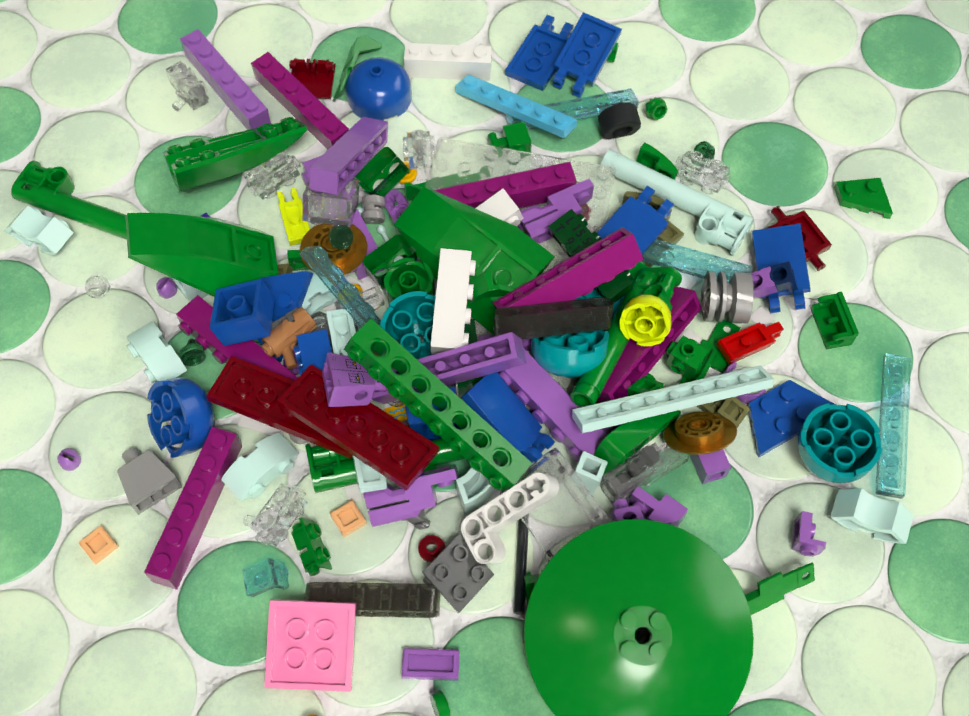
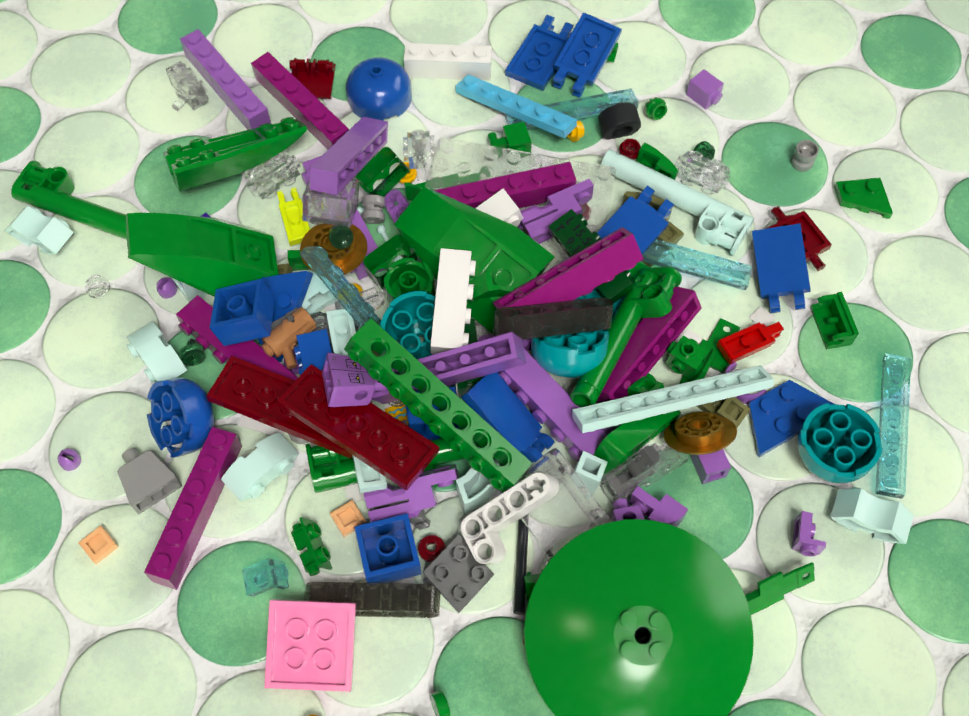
clear brick [243,483,308,547] -> none
green piece [333,35,382,101] -> none
medium lavender tile [401,648,460,681] -> none
neon yellow cylinder [620,295,672,346] -> none
light grey wheel [701,271,754,323] -> none
leg [751,261,798,298] -> none
none -> blue brick [354,513,422,588]
none -> yellow plate [567,120,585,142]
none -> dark red plate [619,138,641,160]
none -> medium lavender brick [686,69,724,110]
none -> light grey wheel [791,140,819,172]

